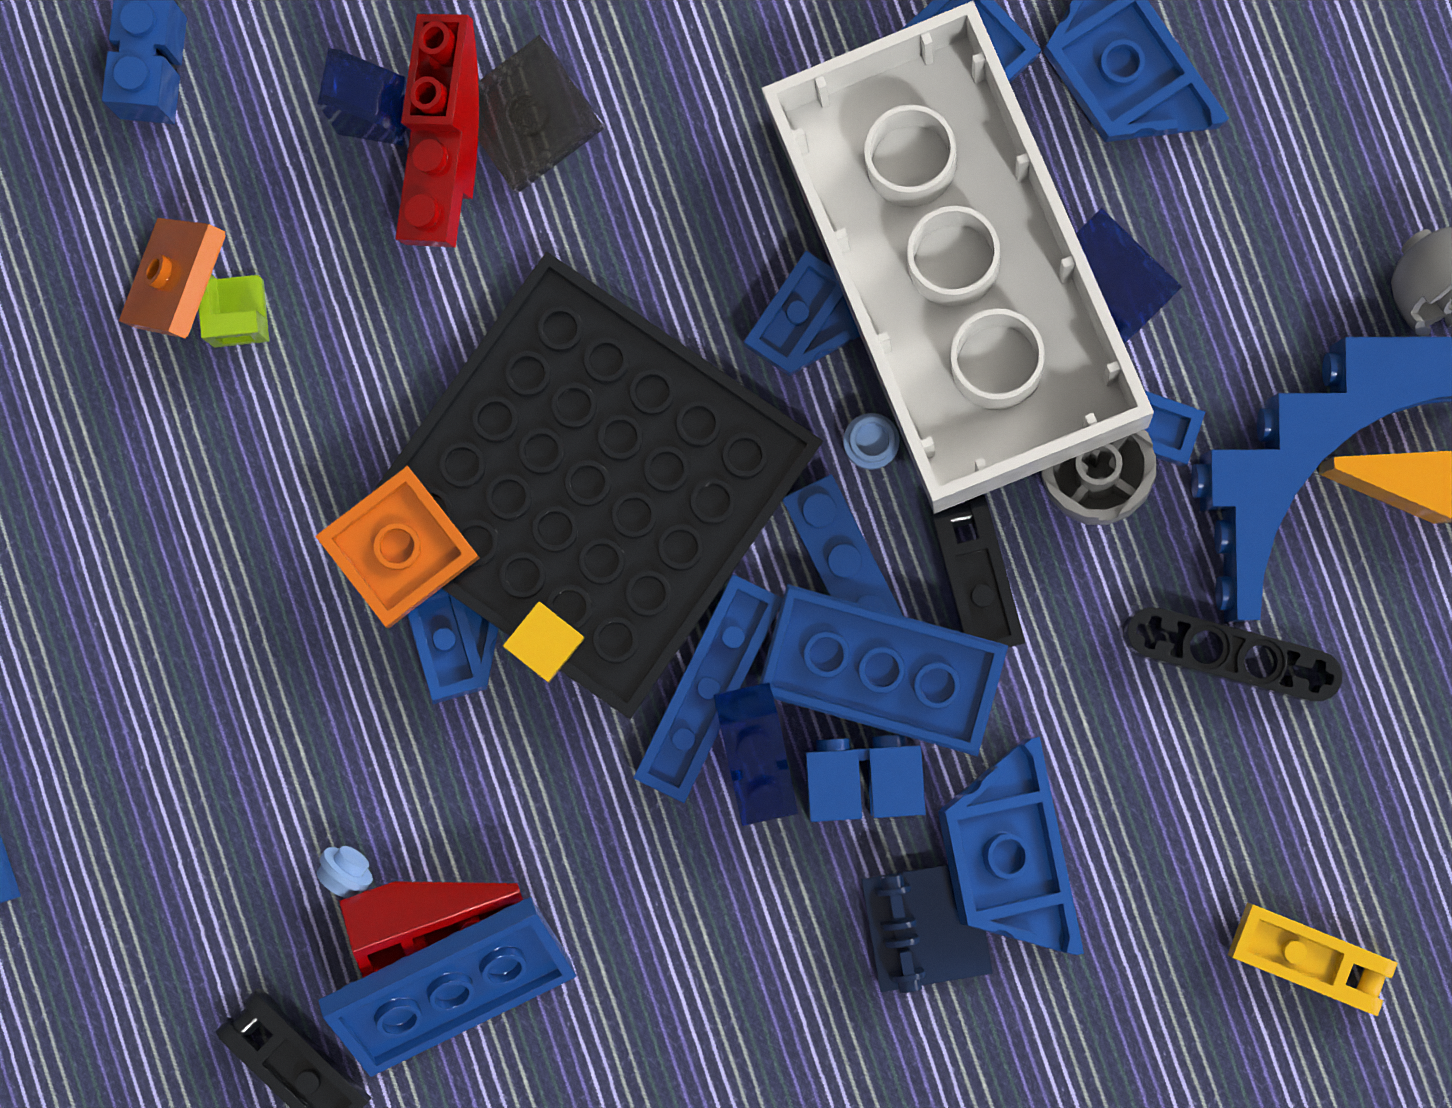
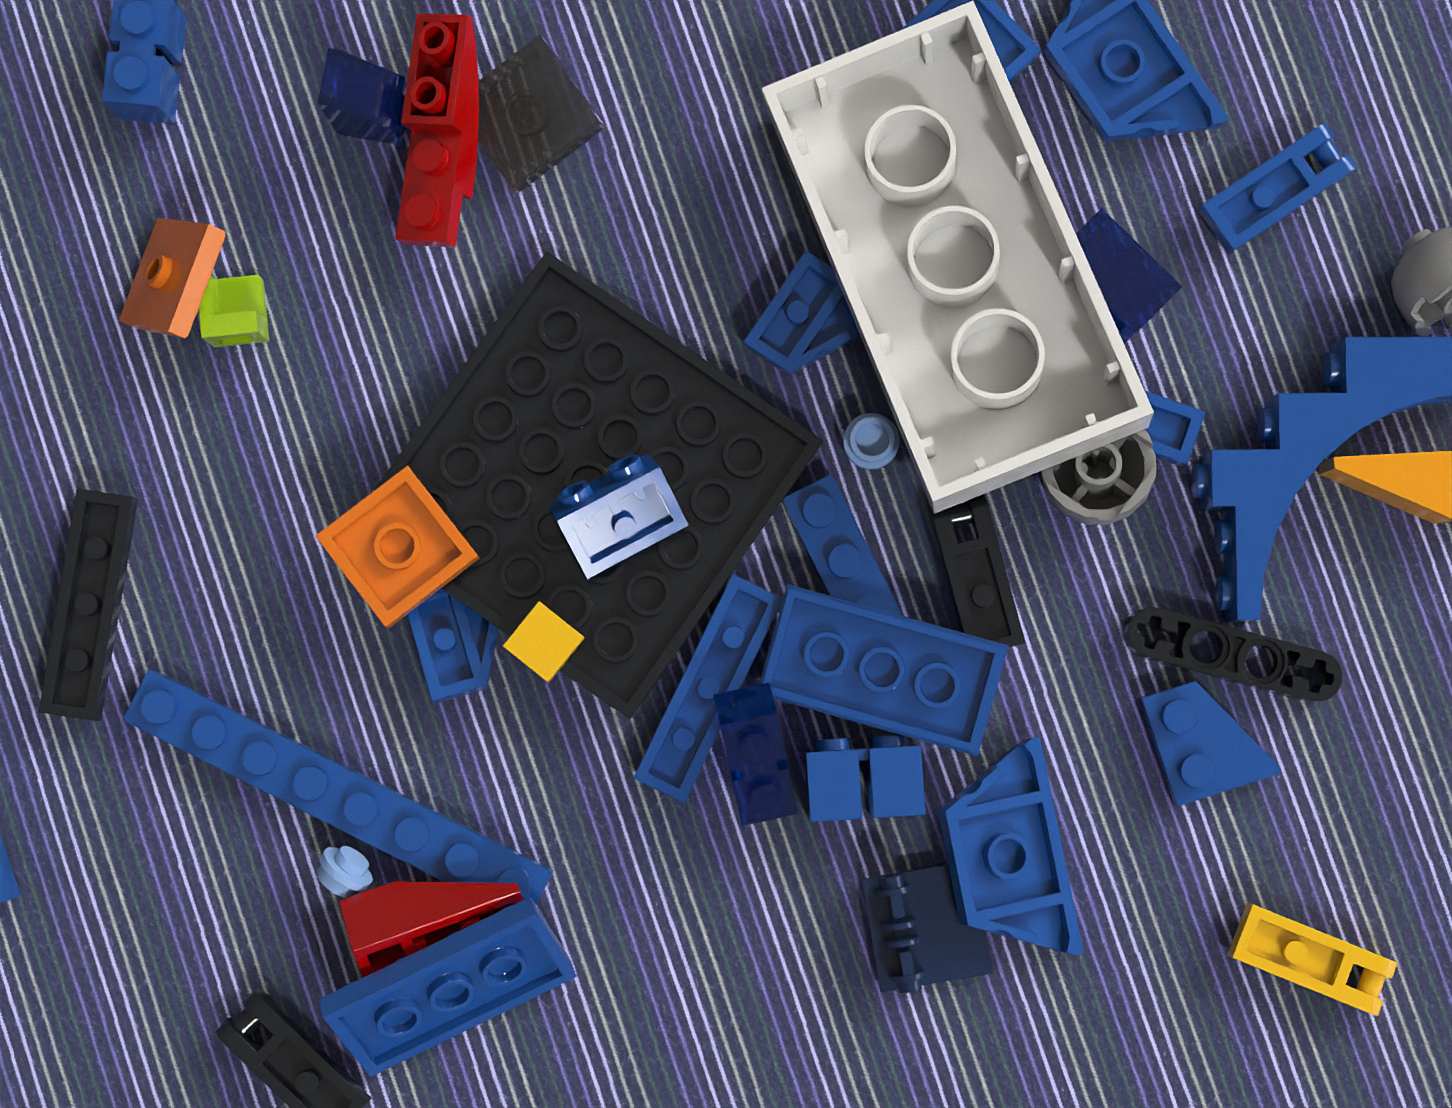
none -> black plate [39,489,138,721]
none -> blue plate [122,669,554,906]
none -> bracket [548,454,688,579]
none -> blue wing [1138,681,1281,806]
none -> blue plate [1198,122,1358,255]

